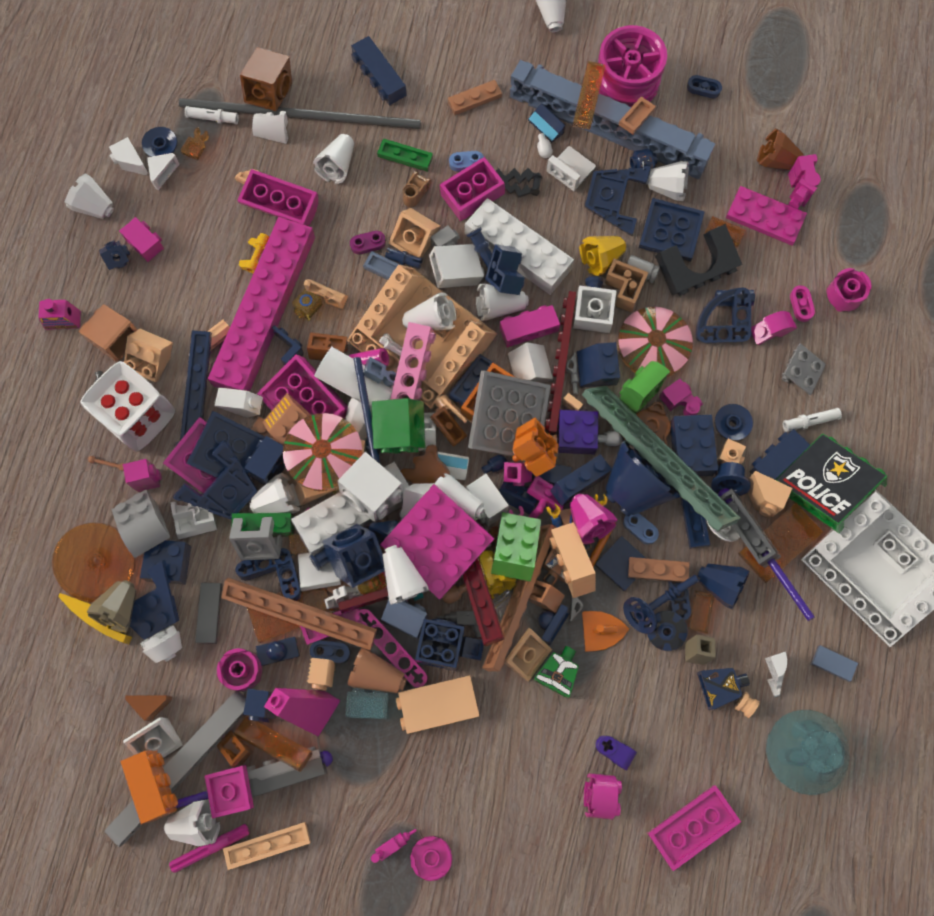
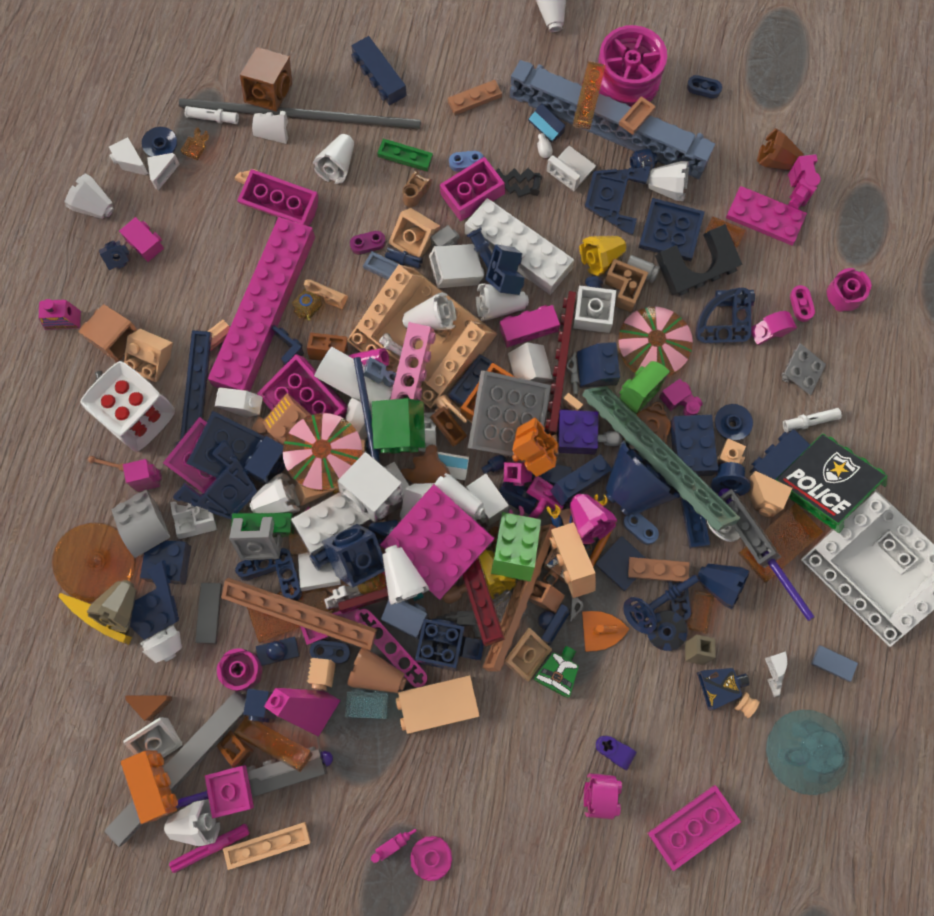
yellow piece [239,233,269,274] -> none

